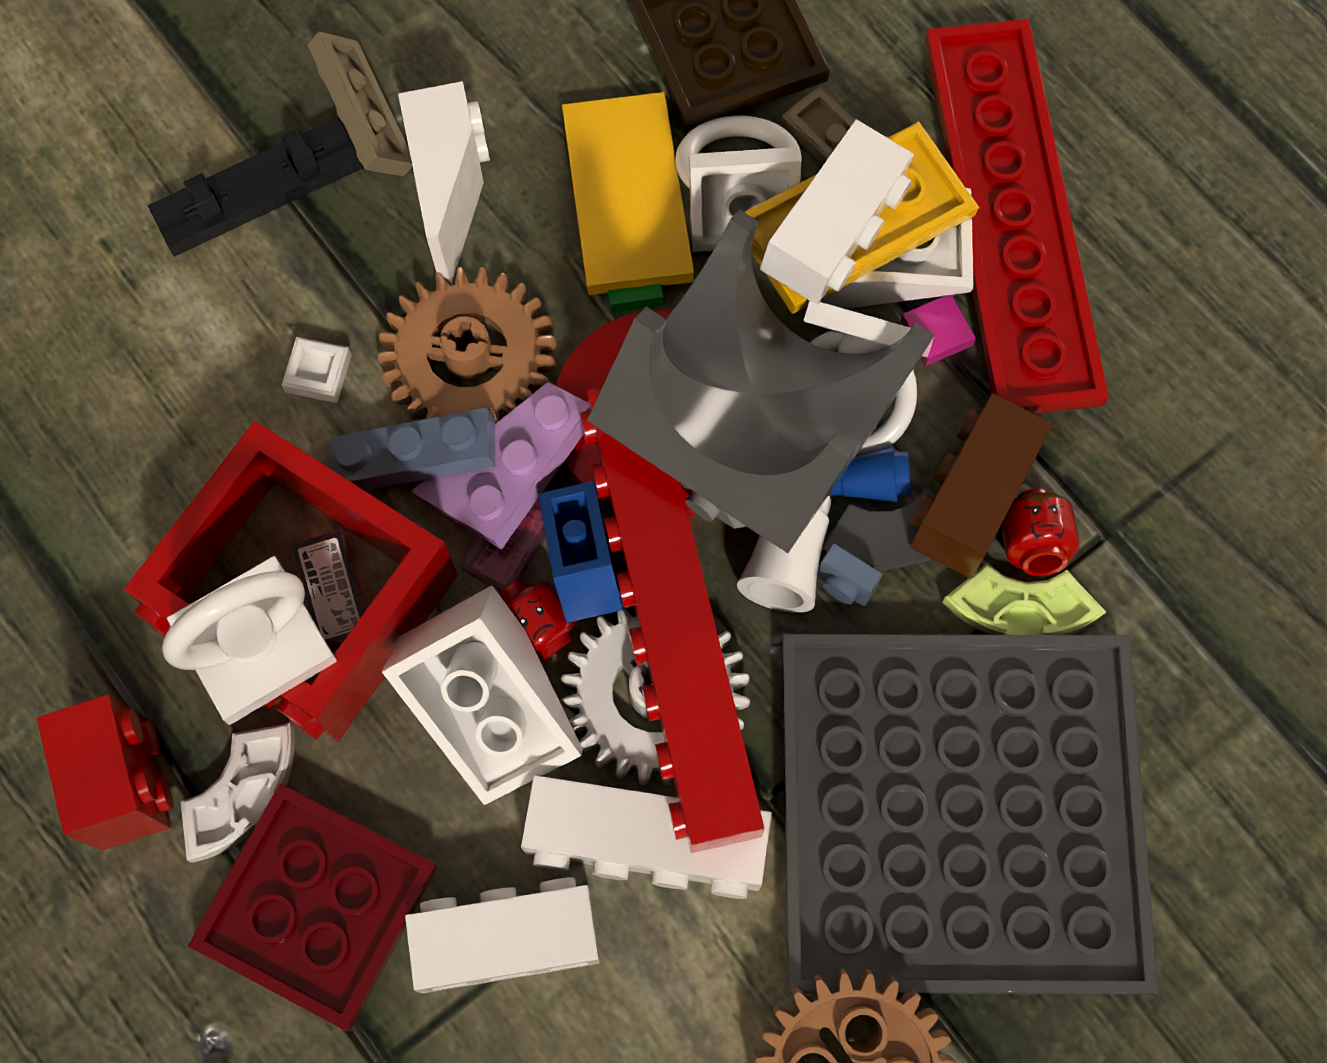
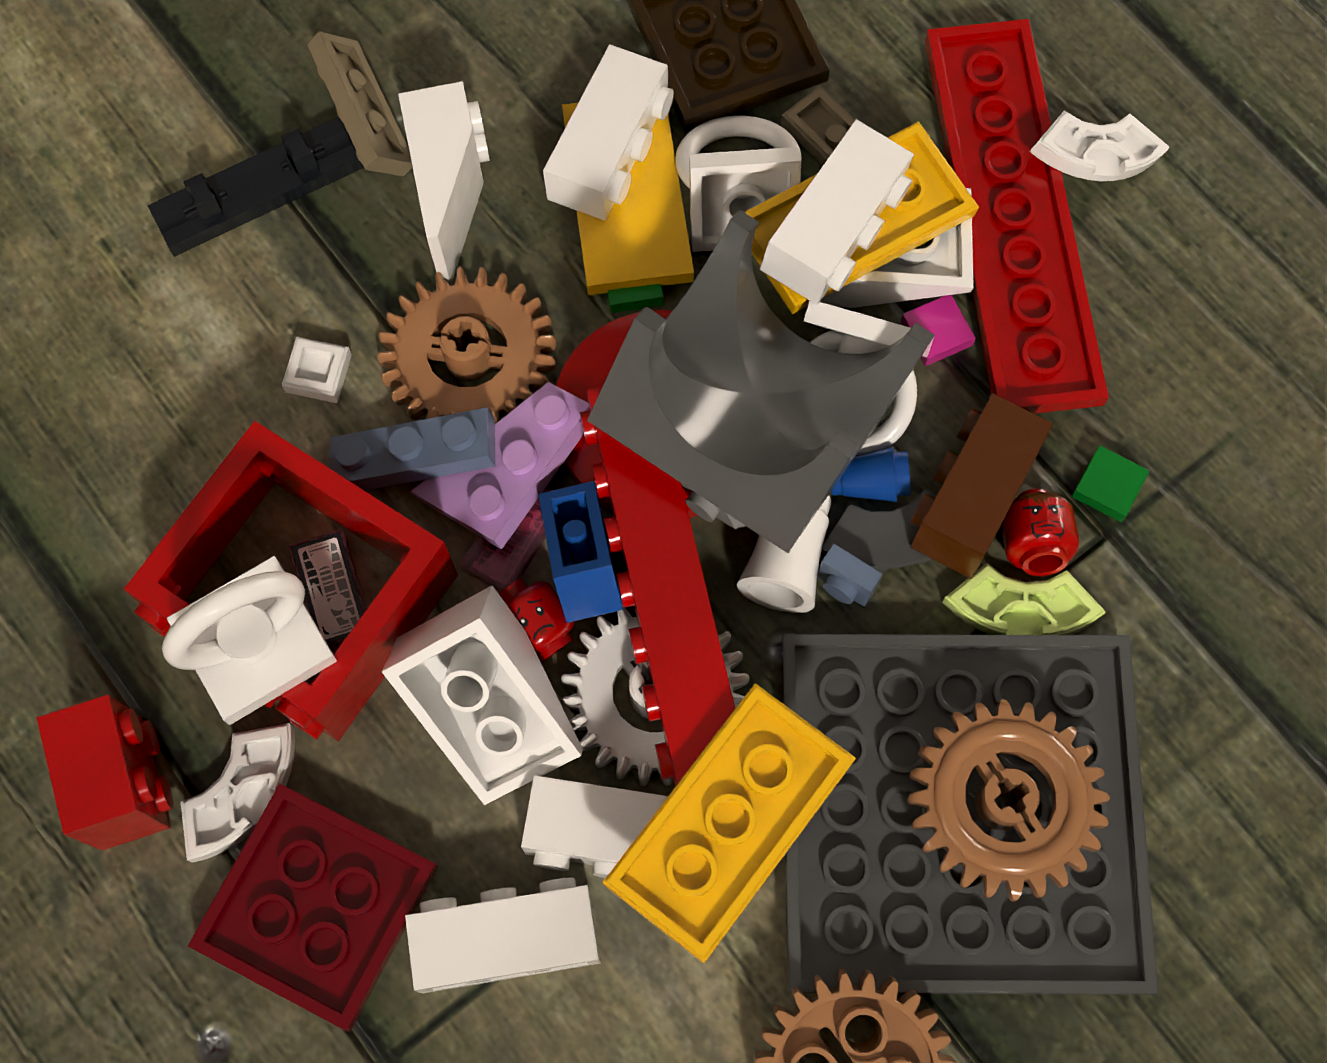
none -> white brick [543,44,674,221]
none -> yellow tile [602,683,856,964]
none -> medium nougat gear [907,699,1110,901]
none -> white tile [1029,110,1169,181]
none -> green tile [1071,445,1150,523]

